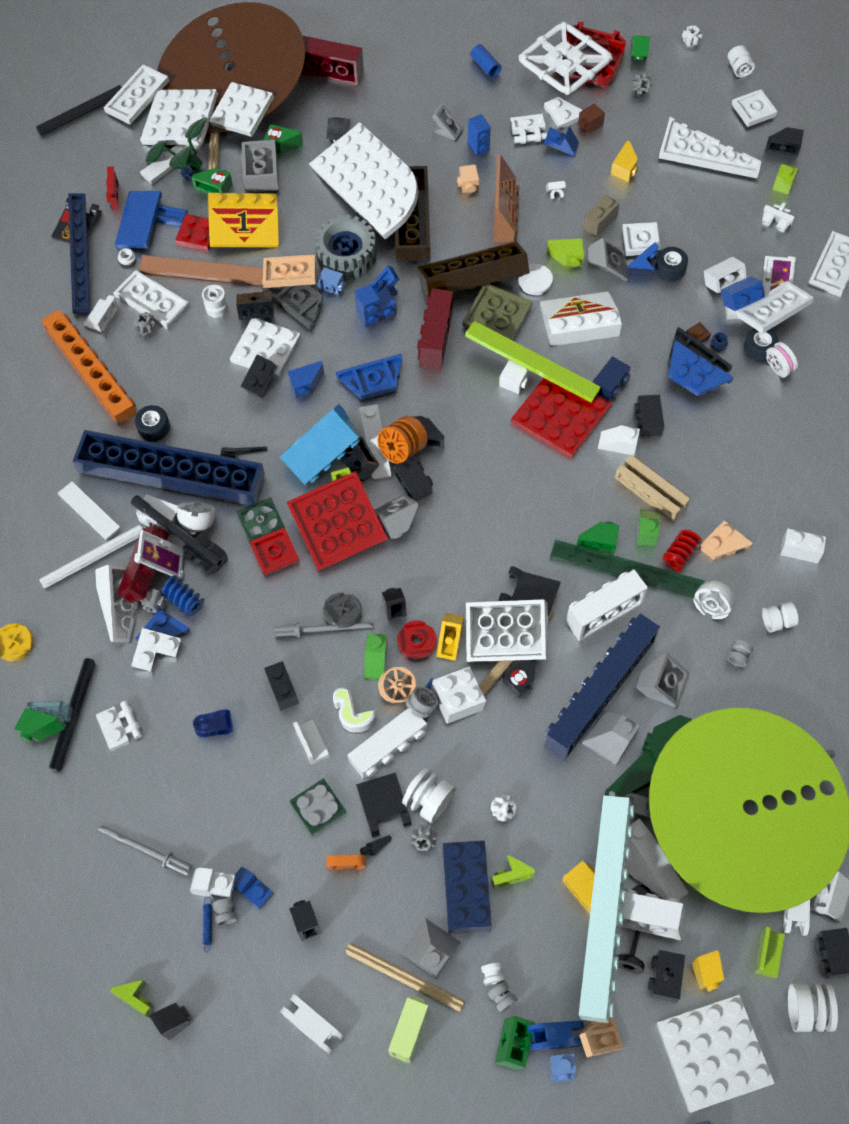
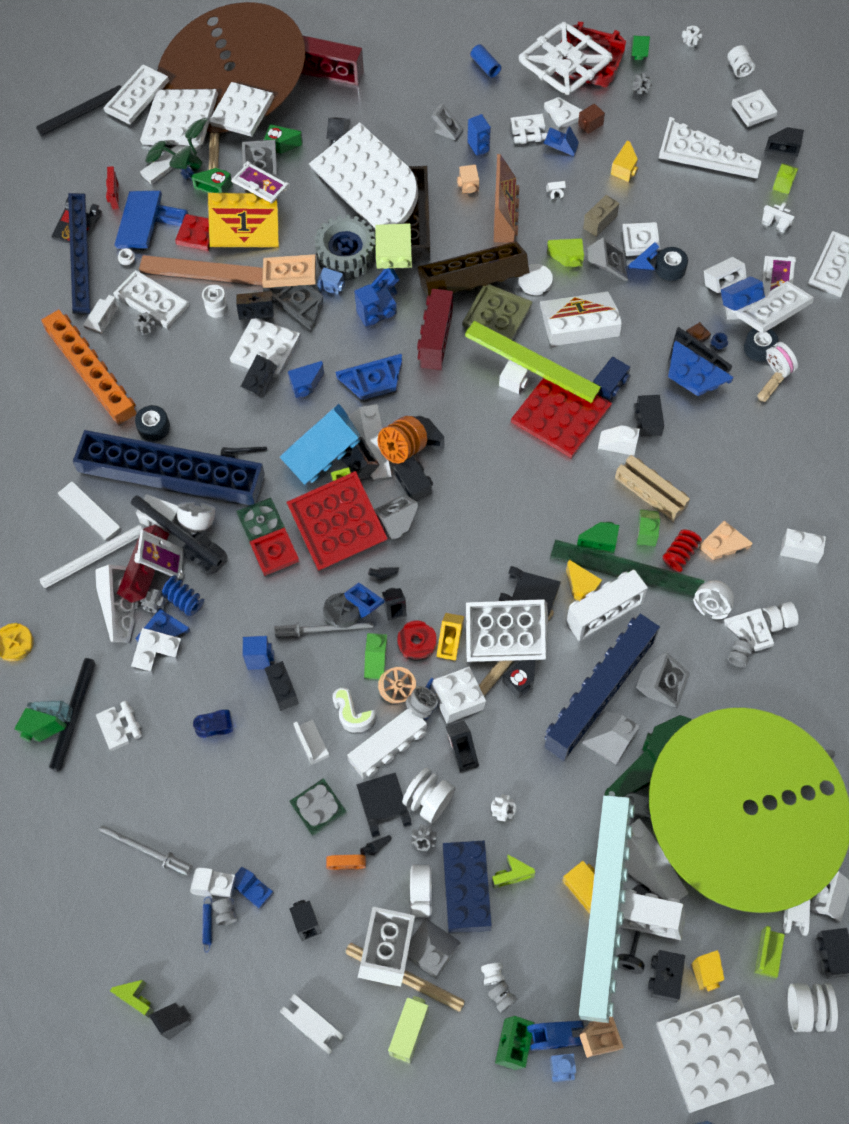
none -> door [231,161,290,203]
none -> blue brick [243,636,275,670]
none -> blue slope [344,582,385,618]
none -> white brick [358,907,415,987]
none -> black bar [368,567,399,581]
none -> yellowish green brick [375,224,412,269]
none -> white animal [410,864,432,918]
none -> black slope [445,721,479,772]
none -> yellow slope [566,560,602,601]
none -> white wing [724,608,774,652]
none -> tan axle [757,372,784,402]

